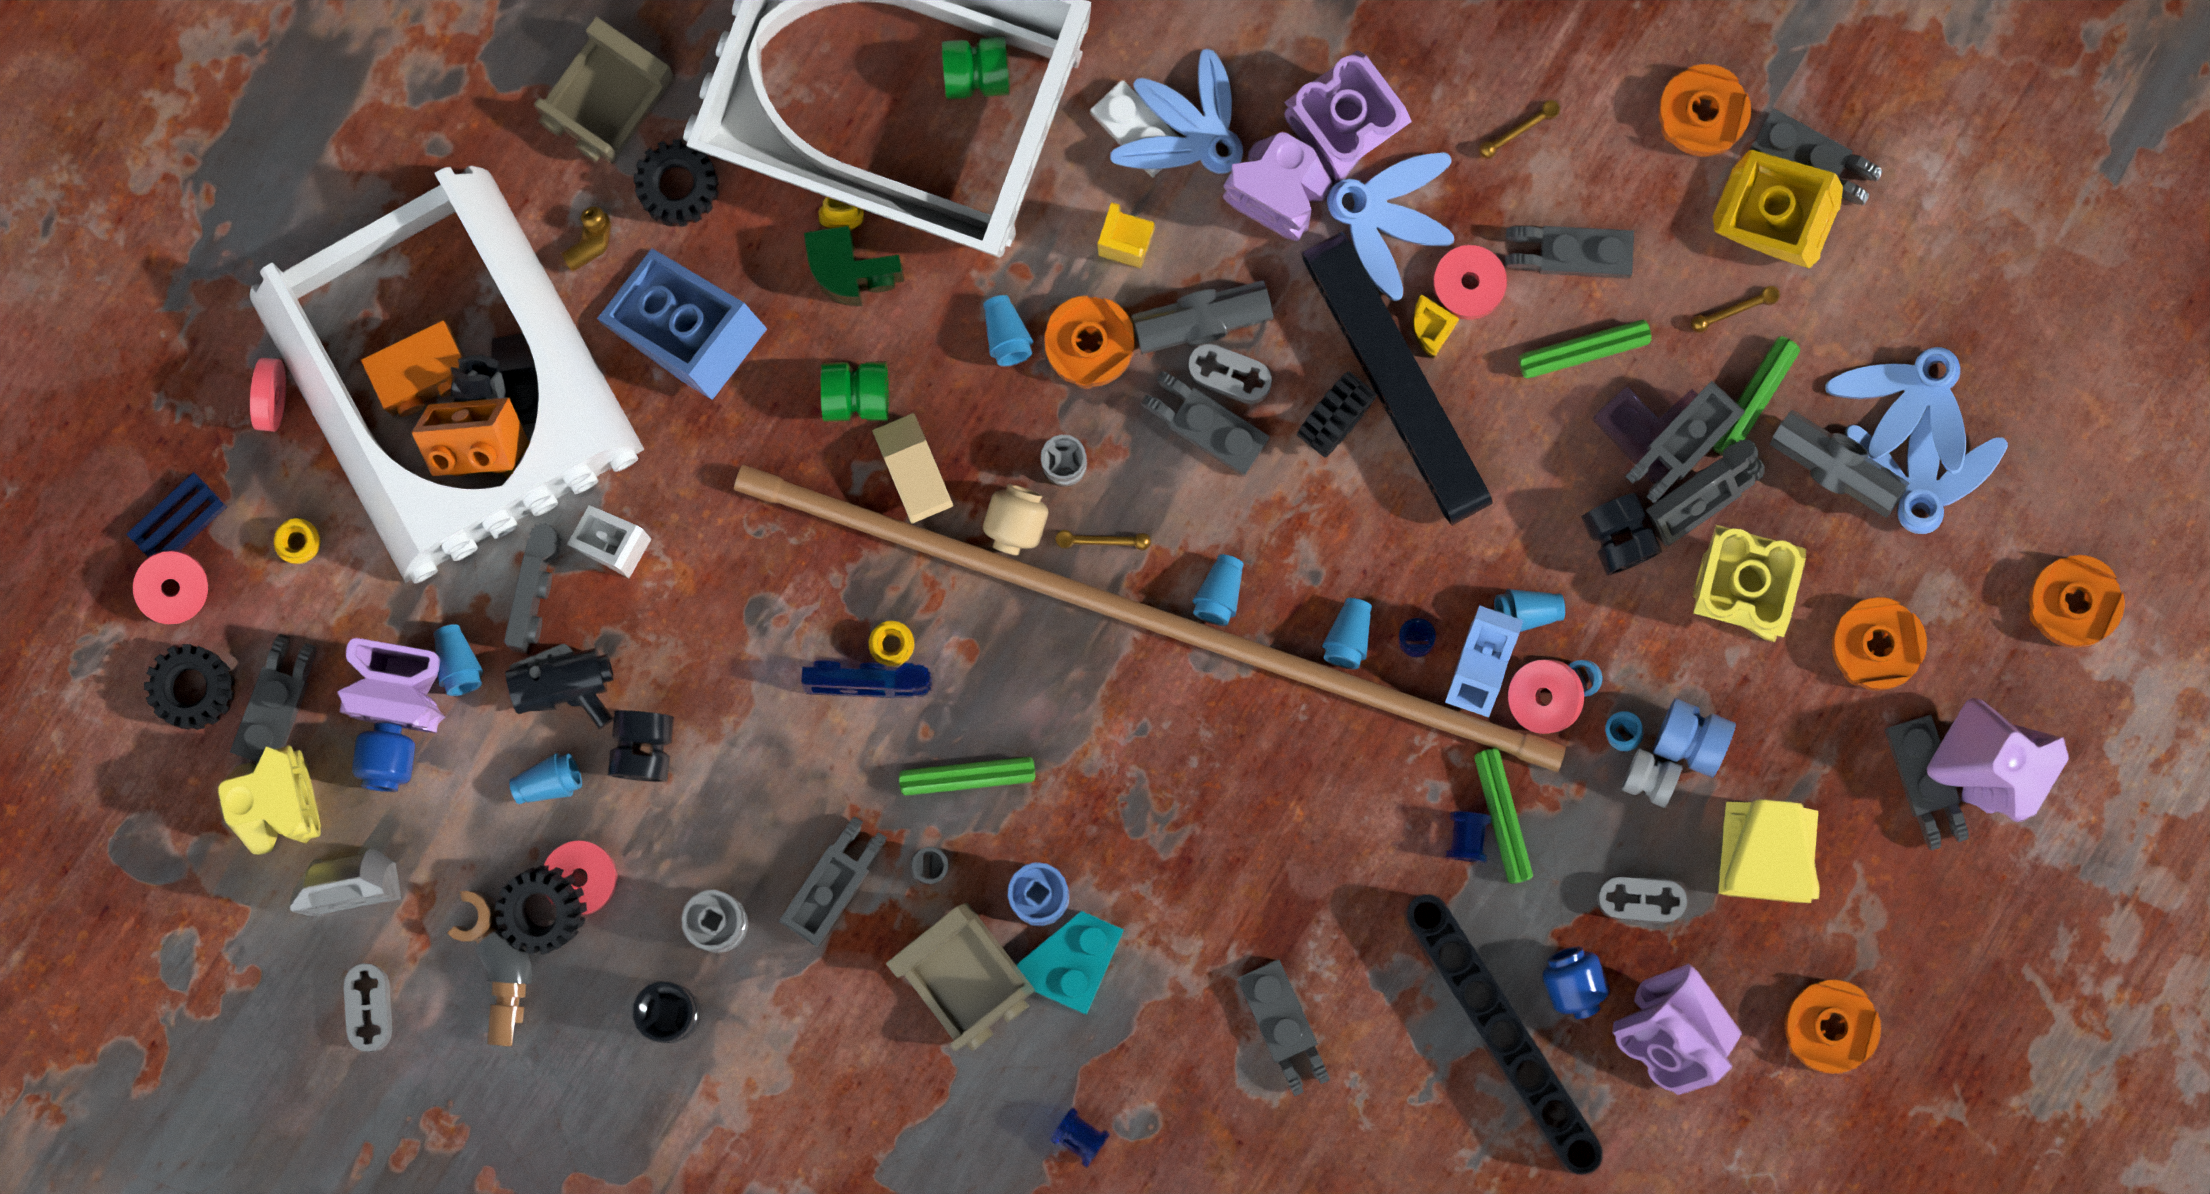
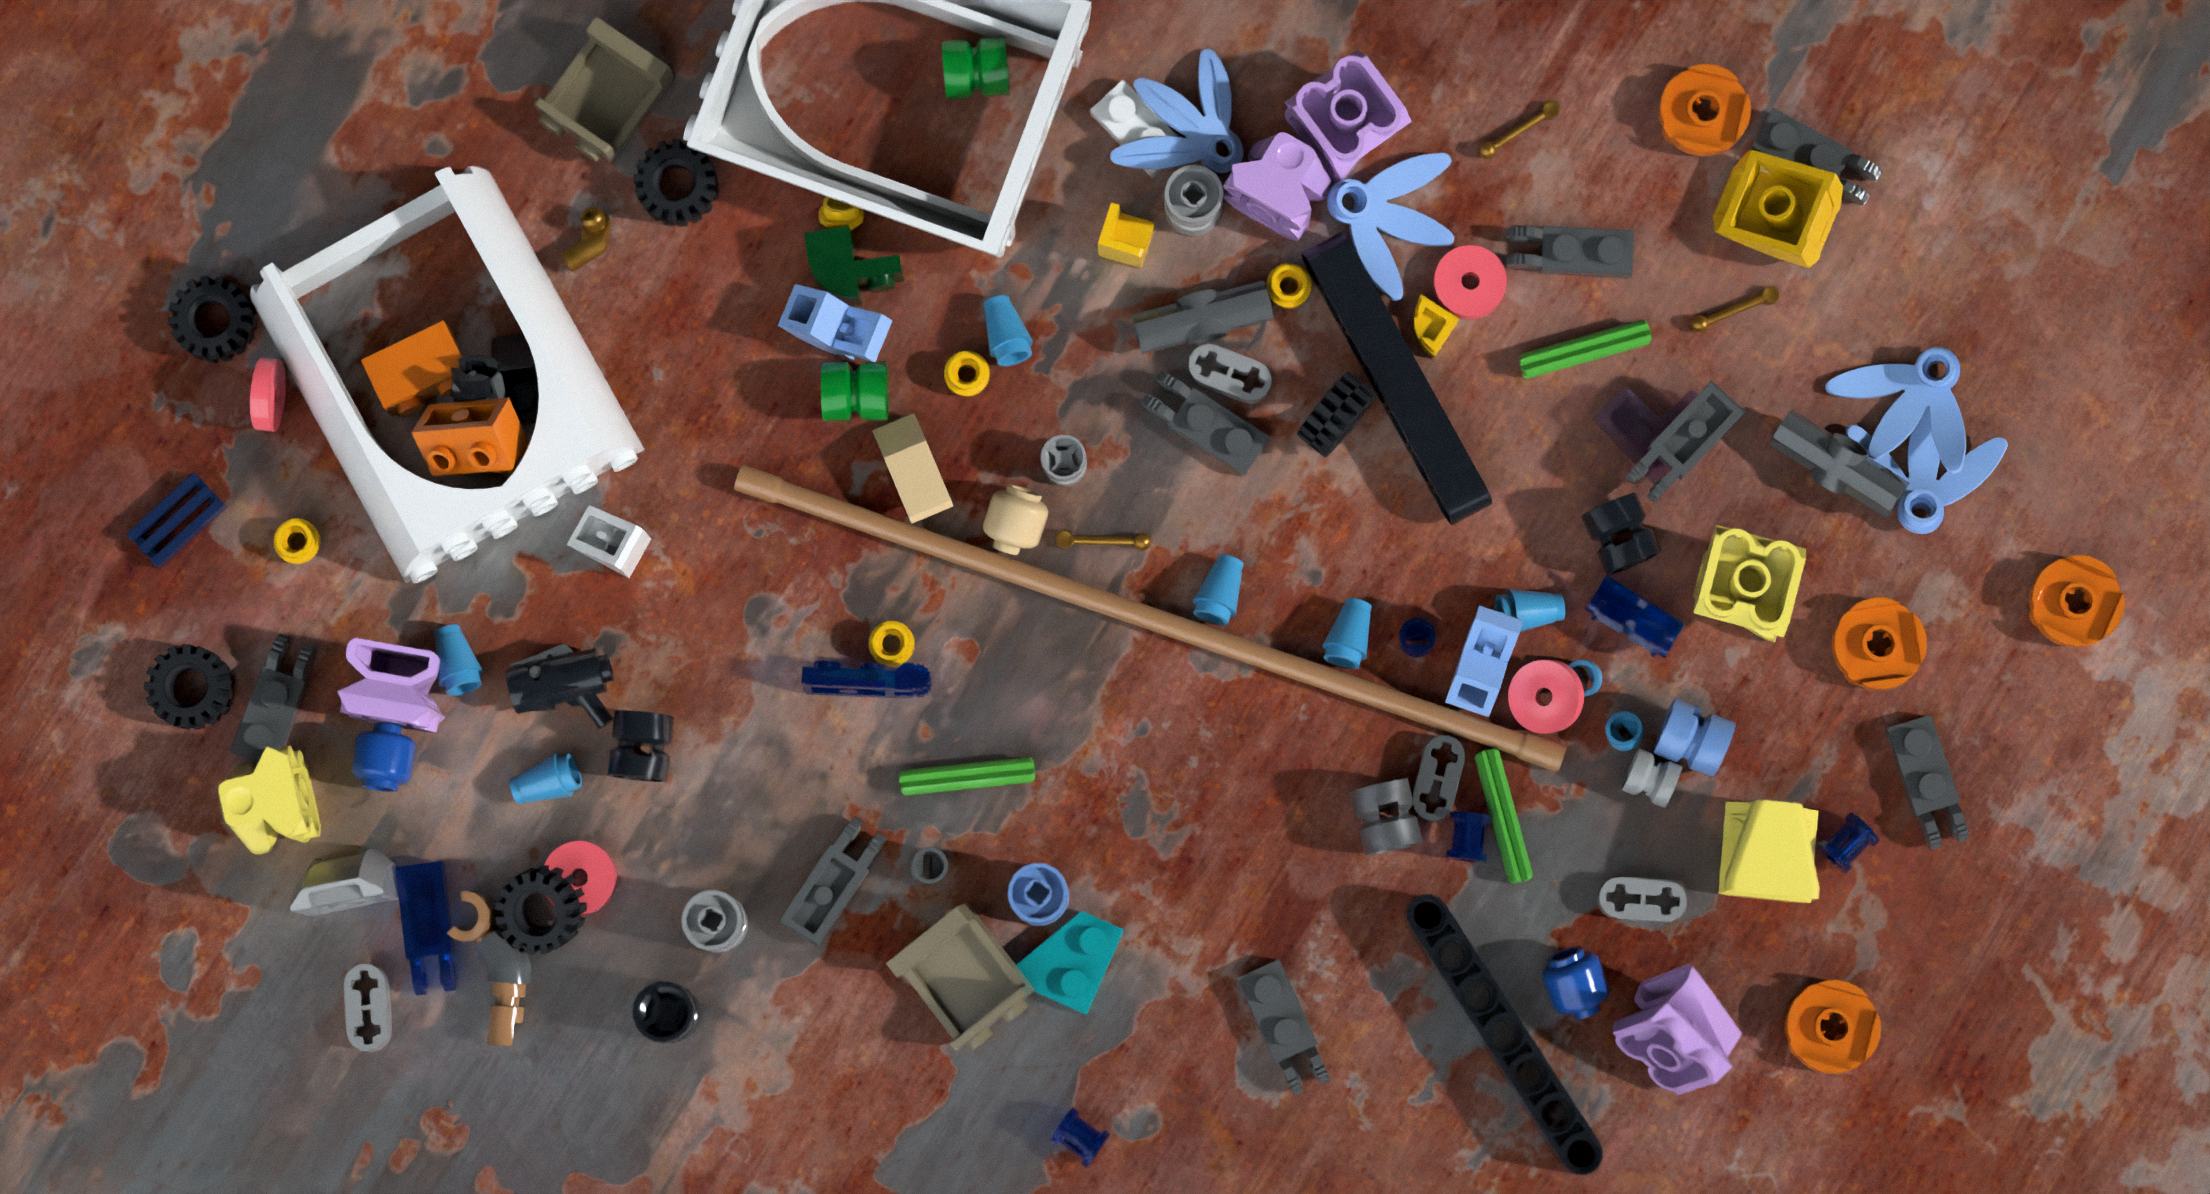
coral piece [133,550,208,624] -> none
dark grey hinge [504,523,561,654] -> none
medium blue slope [597,248,767,400] -> none
orange plate [1045,296,1135,389] -> none
dark grey hinge [1646,439,1765,546] -> none
bright green axle [1712,336,1800,456] -> none
lavender piece [1927,698,2069,822] -> none
none -> black tyre [168,276,257,363]
none -> clear blue hinge [395,861,456,996]
none -> light blue brick [778,284,892,362]
none -> yellow plate [944,351,990,397]
none -> light grey wheel [1164,164,1224,237]
none -> yellow plate [1266,263,1312,309]
none -> flat silver wheel [1350,779,1423,856]
none -> dark grey beam [1412,735,1465,823]
none -> clear blue hinge [1585,575,1686,658]
none -> clear blue bush [1817,812,1880,874]

